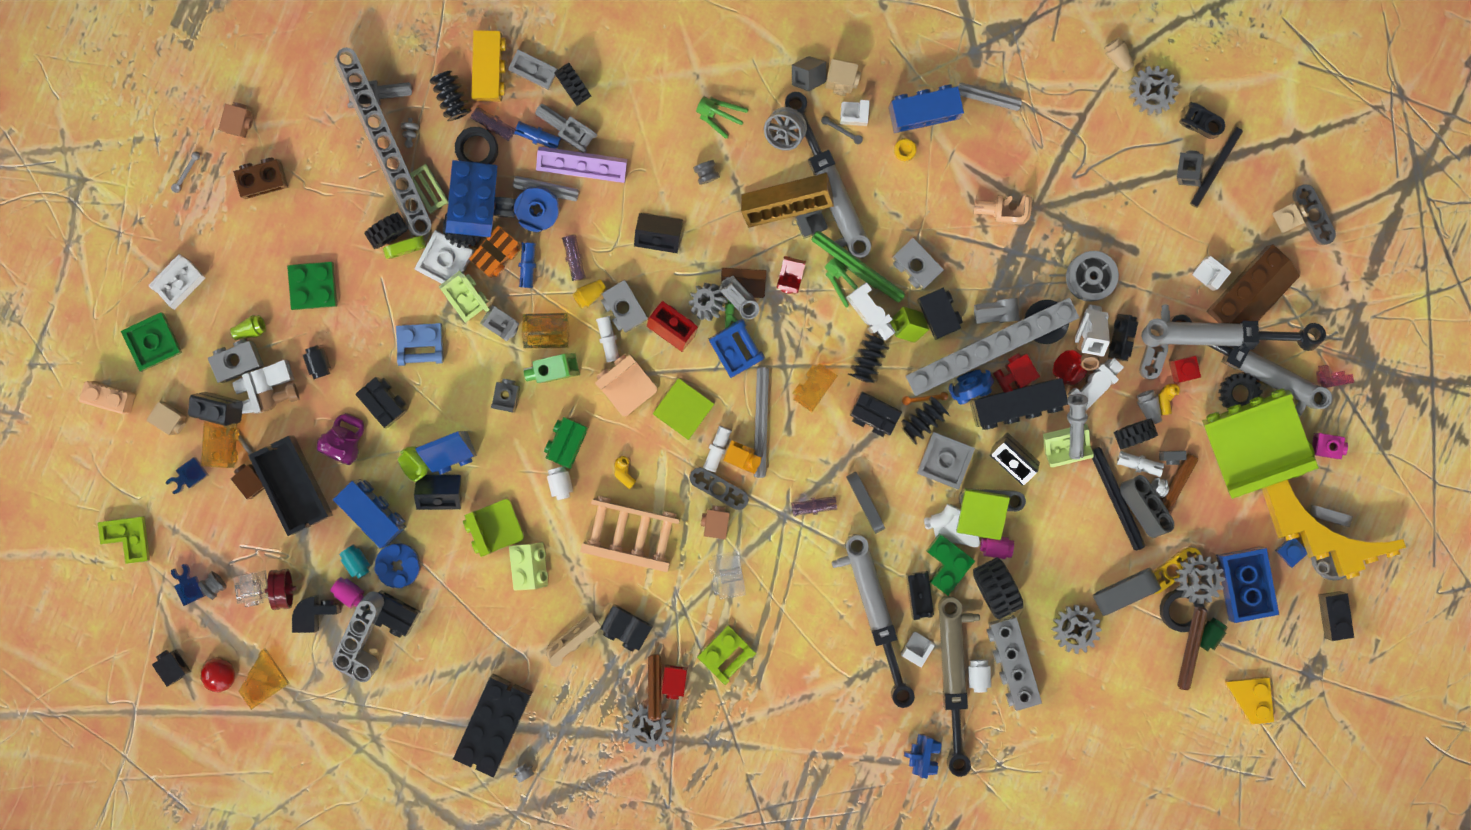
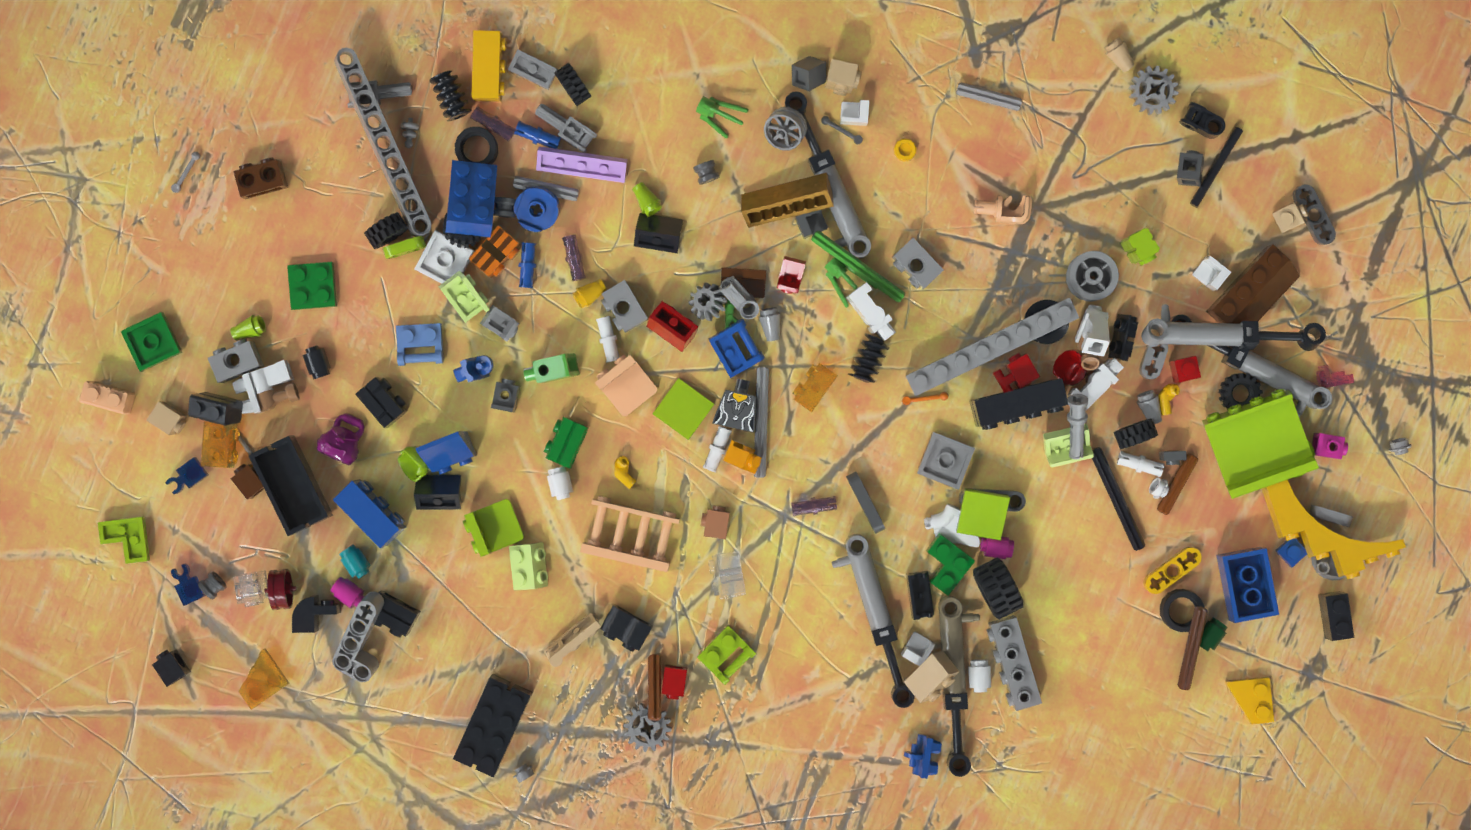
white bracket [149,254,205,310] -> none
red hair [200,657,235,693] -> none
nougat brick [218,102,253,138] -> none
blue plate [374,543,420,588] -> none
yellowish green tile [409,164,448,214] -> none
clear yellow brick [522,313,570,348] -> none
dark grey beam [690,467,749,510] -> none
black brick [849,392,902,438] -> none
blue brick [888,84,964,133] -> none
lime panel [890,306,929,343] -> none
black piece [901,396,950,445] -> none
black brick [917,287,963,340] -> none
blue plate [949,369,994,405] -> none
light grey piece [974,298,1020,324] -> none
black brick [990,432,1040,485] -> none
light grey gear [1051,605,1102,654] -> none
dark grey beam [1092,568,1161,616] -> none
dark grey beam [1120,475,1175,538] -> none
light grey gear [1174,555,1225,604] -> none
none -> blue hips [453,355,493,383]
none -> lime cone [632,182,662,217]
none -> dark grey torso [712,379,756,432]
none -> light grey cone [758,307,780,341]
none -> tan brick [904,651,960,703]
none -> lime brick [1120,228,1160,266]
none -> light grey plate [1389,438,1412,455]

